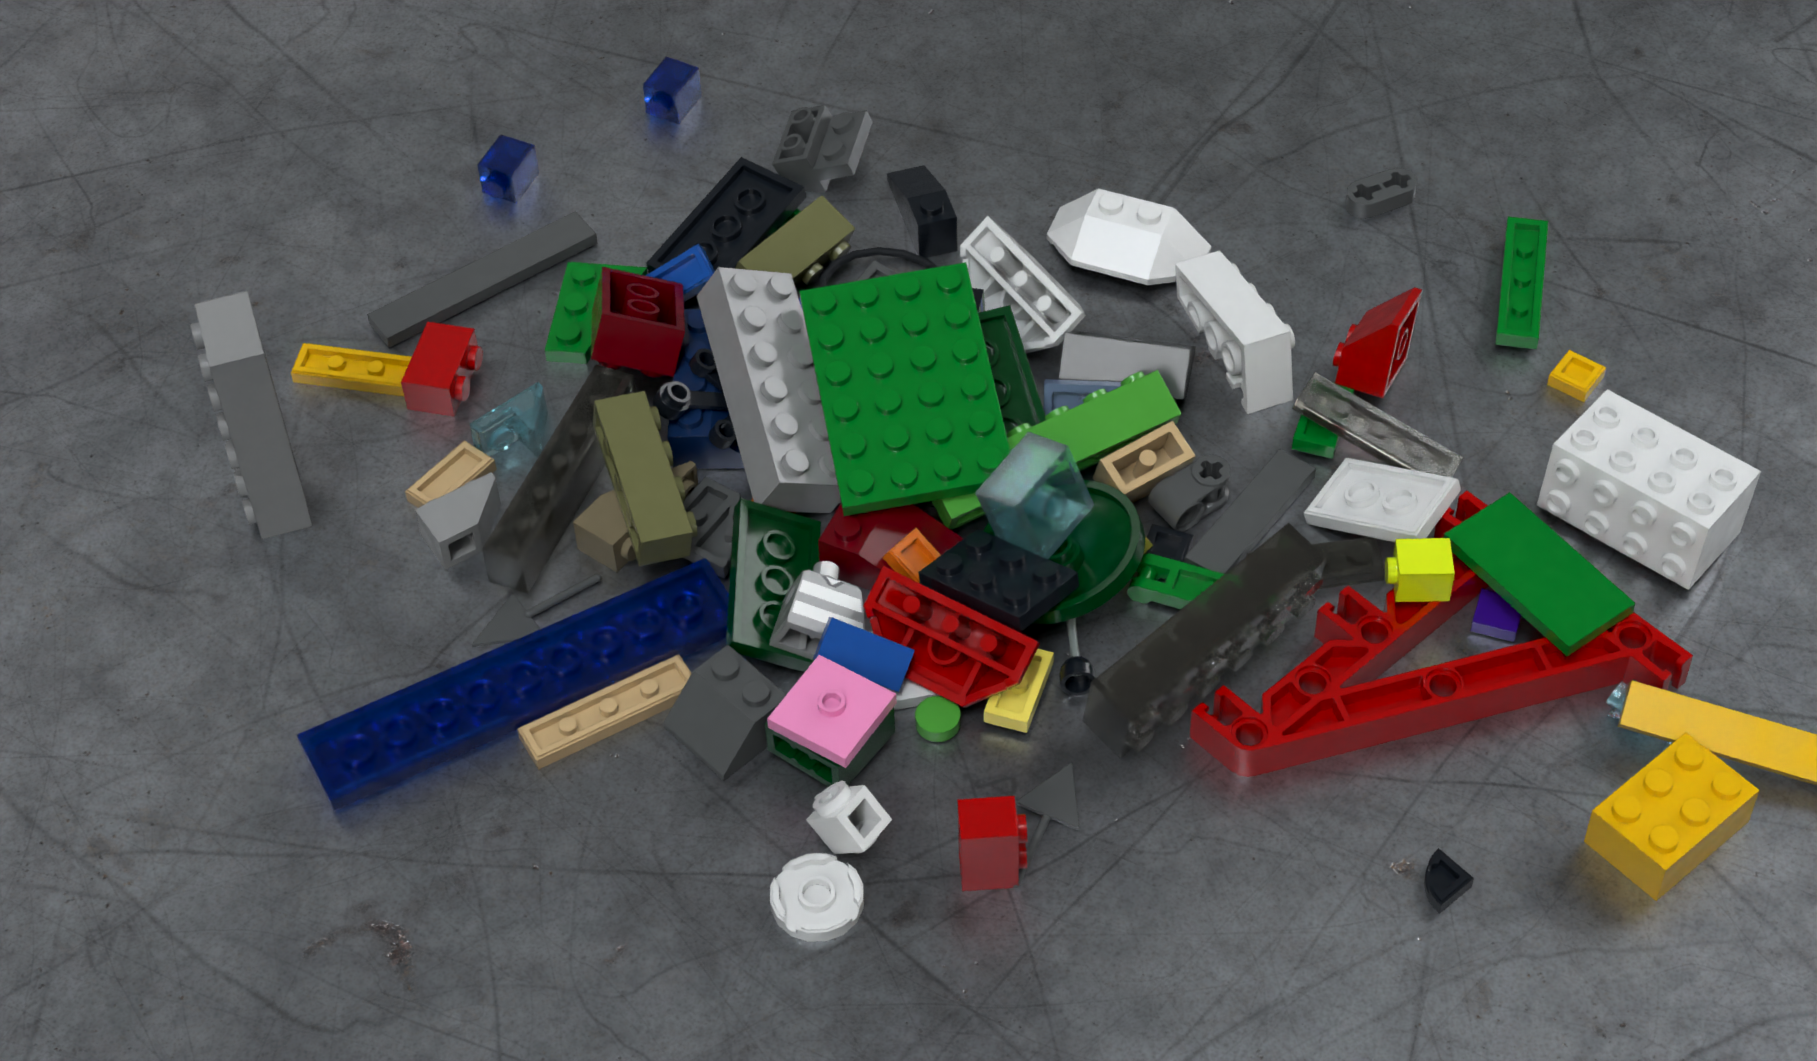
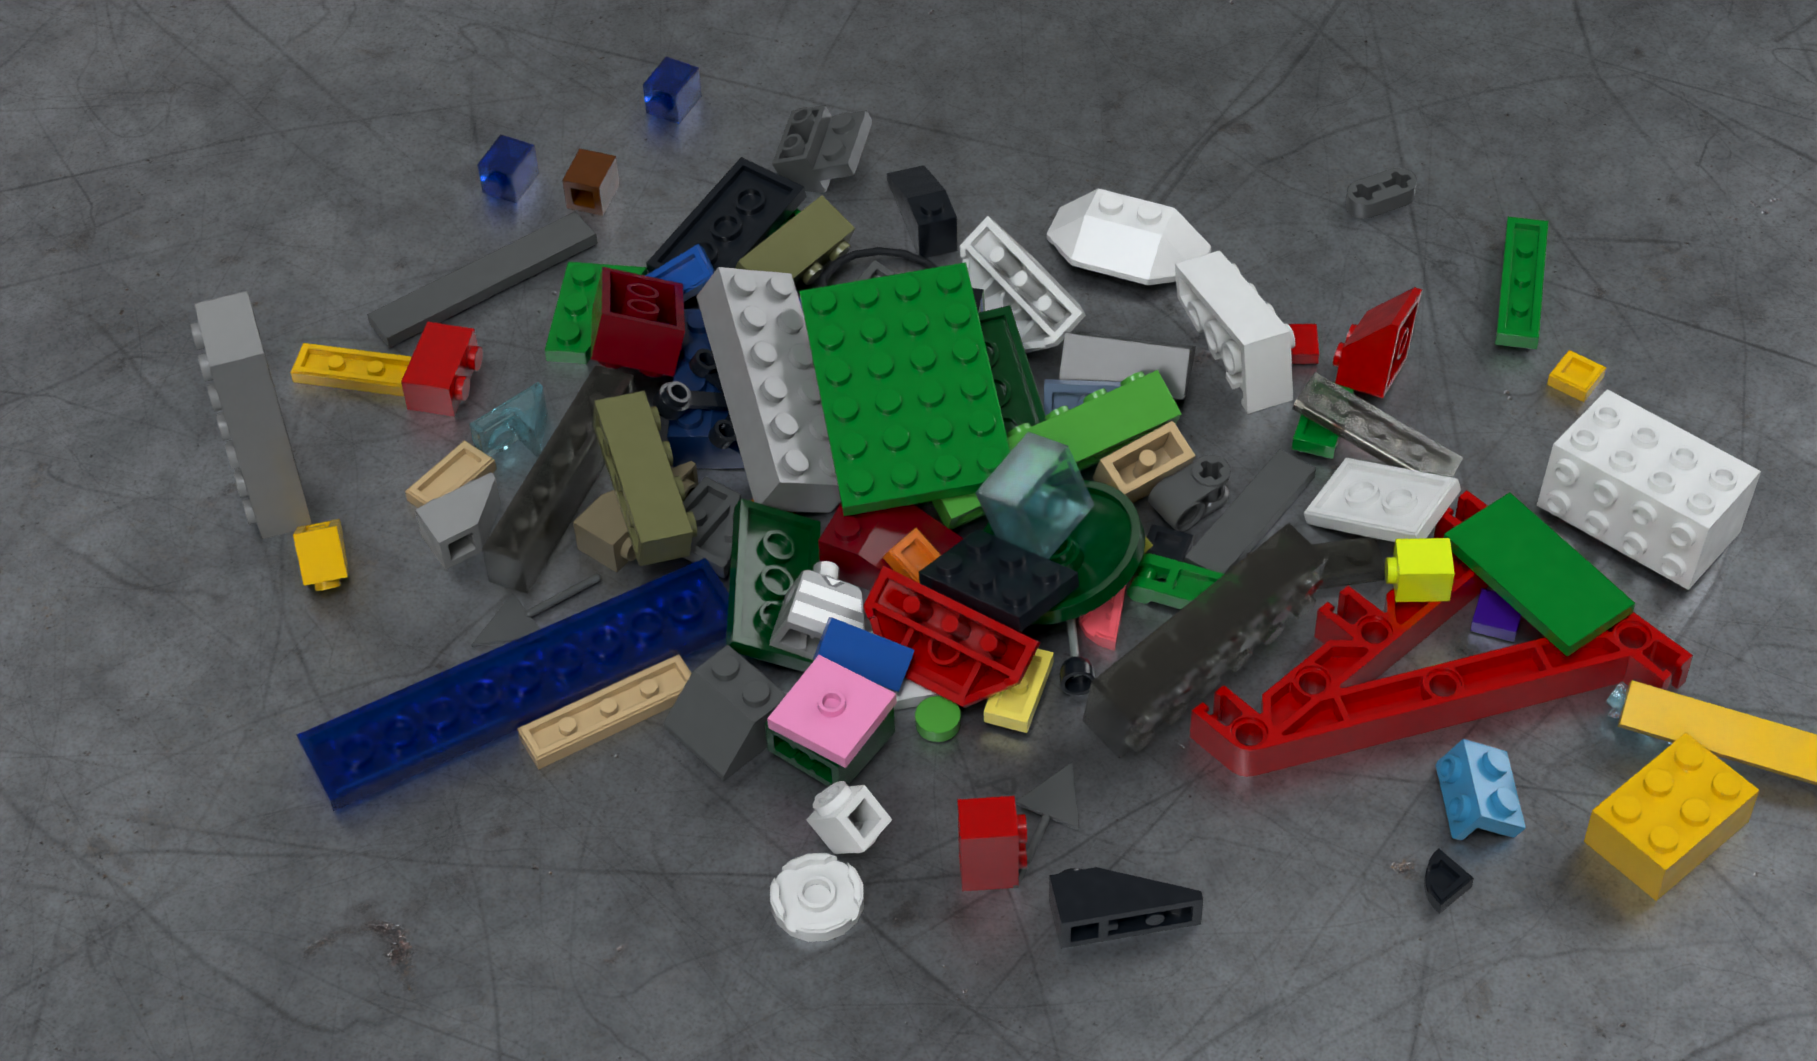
none -> yellow slope [293,519,349,591]
none -> reddish brown brick [562,148,620,216]
none -> black slope [1049,867,1203,949]
none -> coral tile [1078,583,1128,651]
none -> red tile [1288,324,1319,364]
none -> dark azure bracket [1436,739,1526,841]

